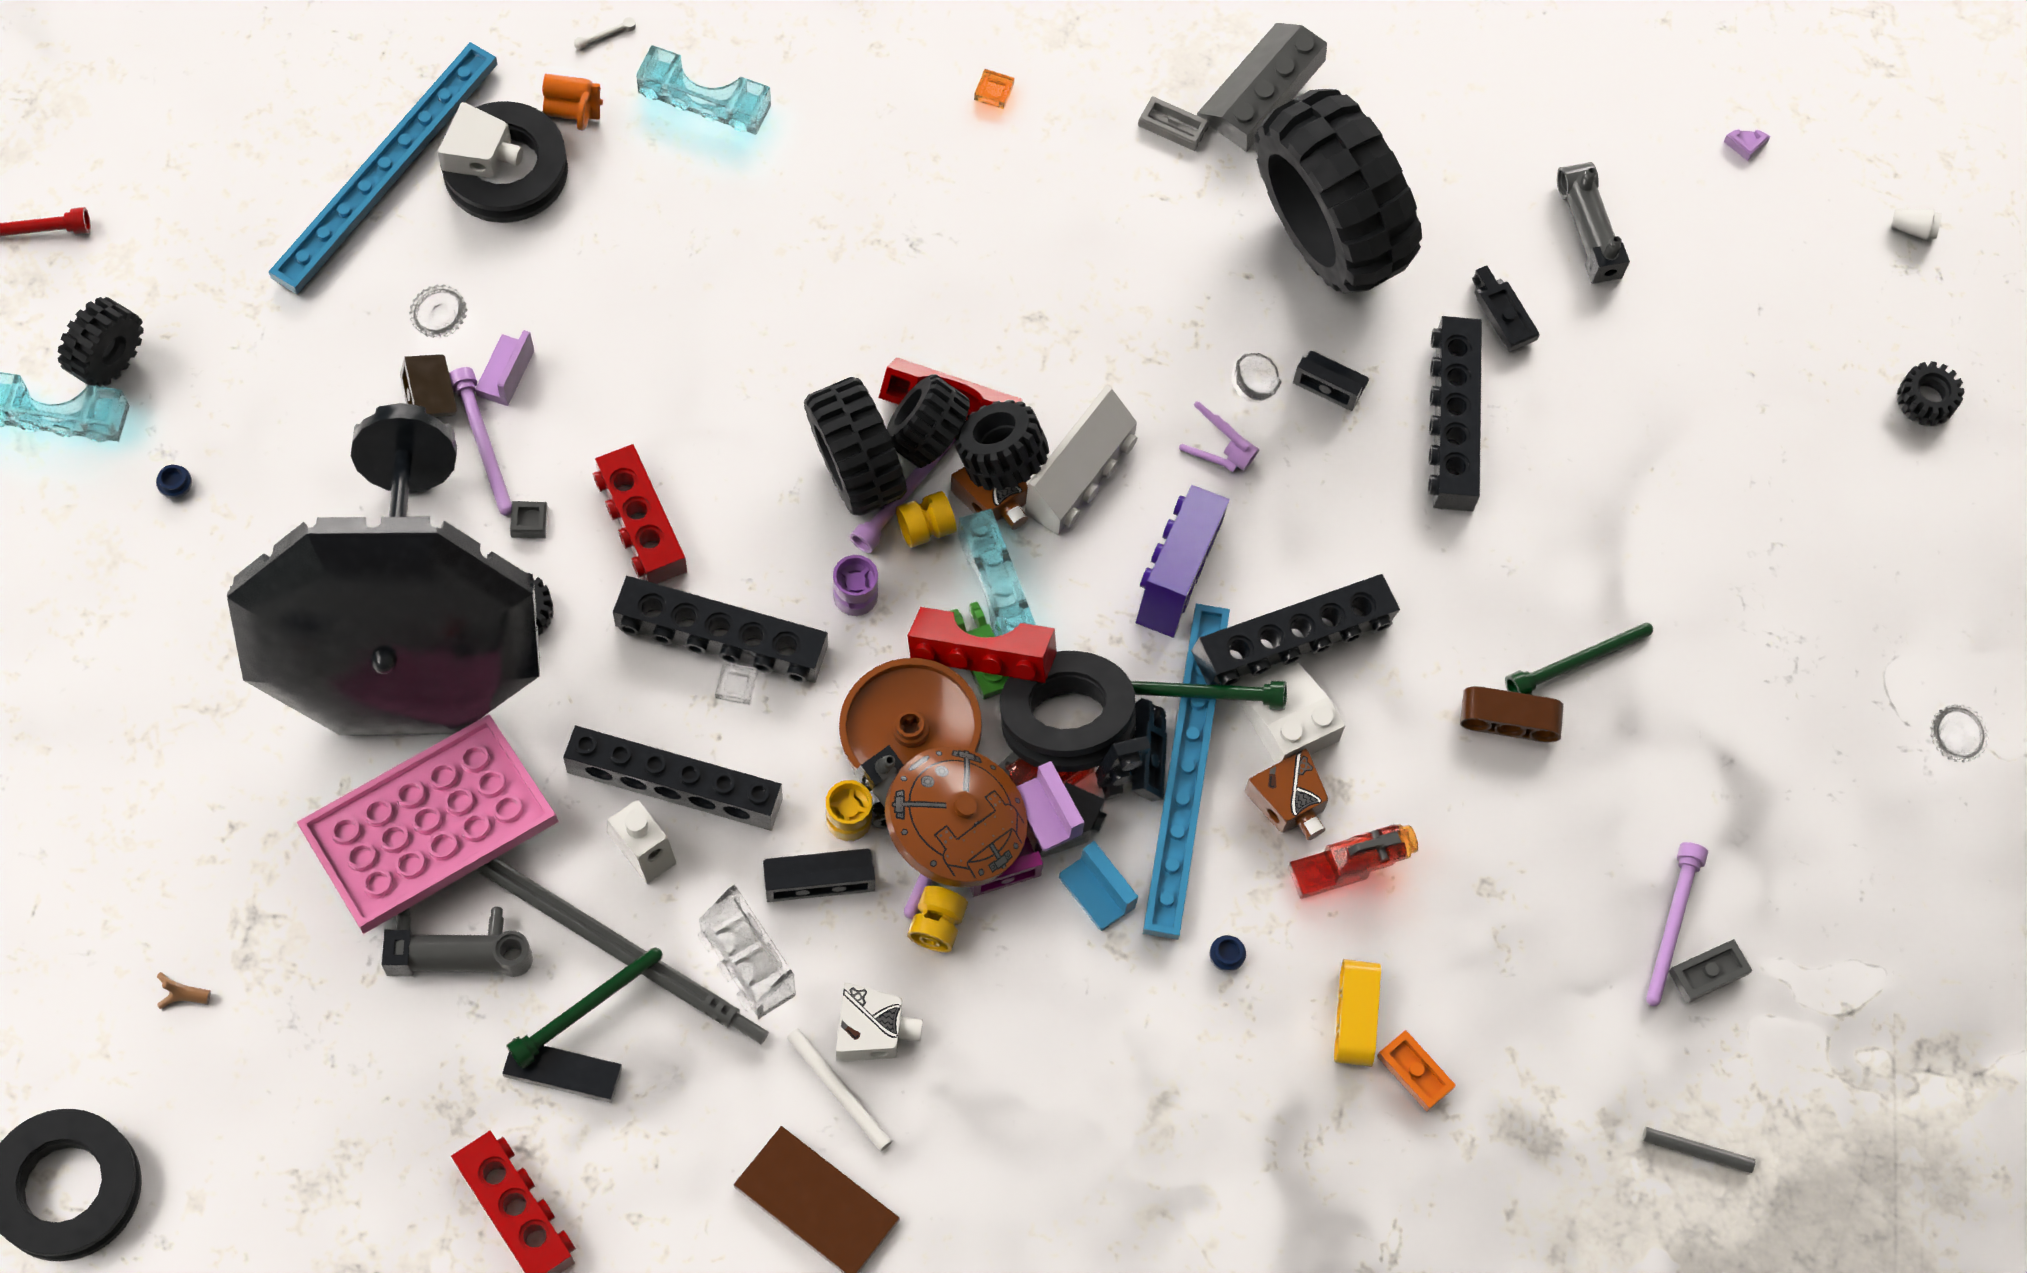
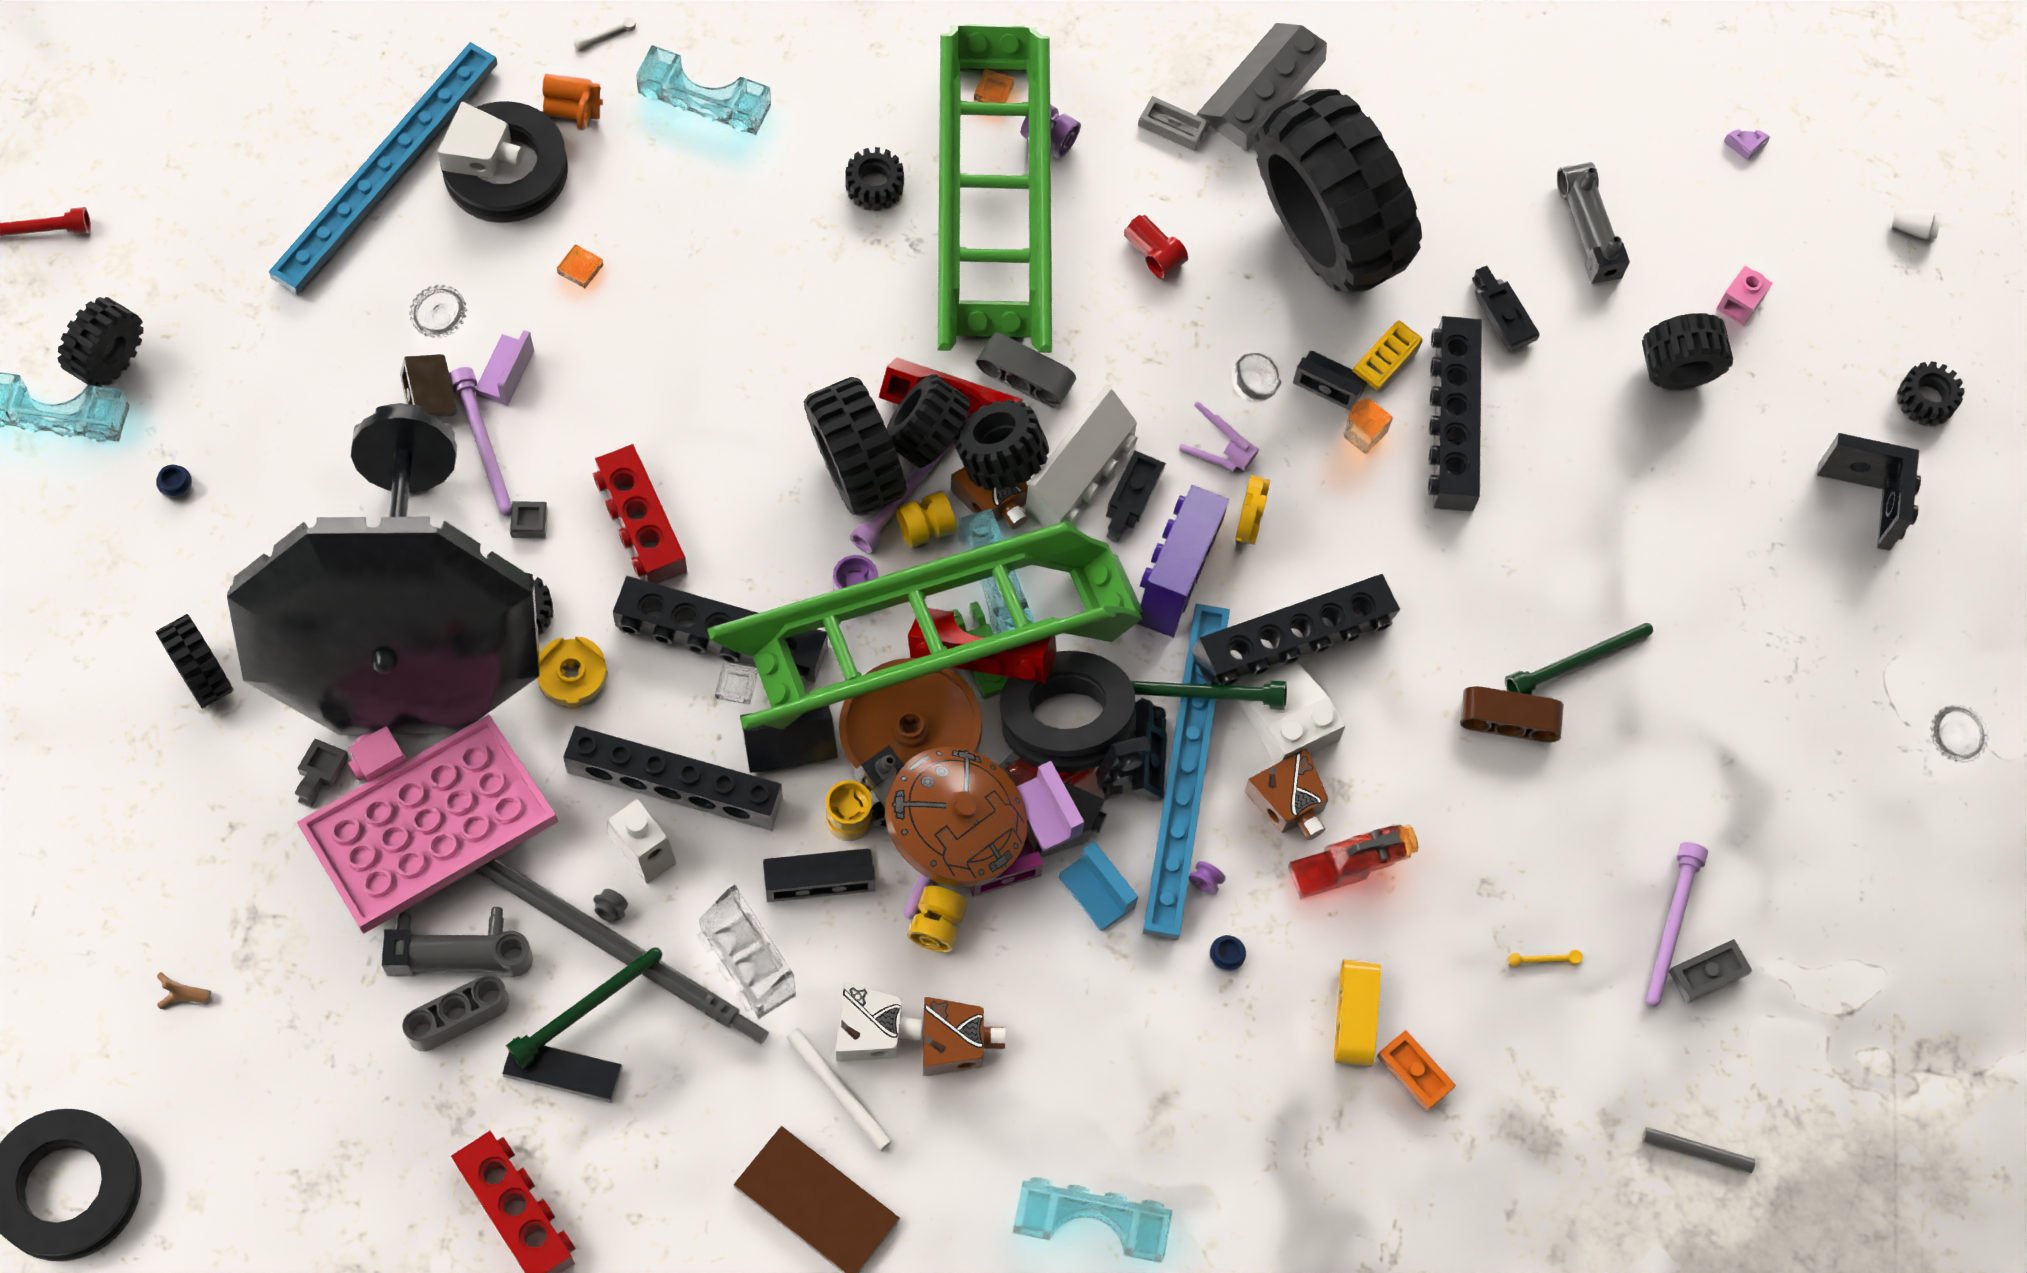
none -> black tyre [155,614,234,709]
none -> dark grey plate [295,738,349,807]
none -> bright pink brick [347,726,406,782]
none -> dark grey beam [402,975,509,1051]
none -> yellow plate [537,636,608,709]
none -> clear orange tile [557,244,604,289]
none -> dark grey plate [593,889,628,922]
none -> bright green piece [707,521,1143,730]
none -> black piece [740,705,838,773]
none -> black tyre [845,147,904,211]
none -> dark orange torso [923,997,1006,1076]
none -> bright green piece [938,24,1052,353]
none -> dark grey beam [975,333,1076,408]
none -> clear light blue arch [1012,1177,1173,1263]
none -> medium lavender wheel [1020,104,1081,159]
none -> black hinge [1106,450,1166,542]
none -> red piece [1124,215,1189,279]
none -> medium lavender bush [1189,861,1226,895]
none -> yellow plate [1235,474,1271,545]
none -> clear orange piece [1343,399,1393,454]
none -> yellow slope [1352,320,1423,391]
none -> yellow hinge [1508,950,1583,967]
none -> black tyre [1642,313,1733,389]
none -> bright pink brick [1716,266,1773,326]
none -> black bracket [1817,433,1921,551]

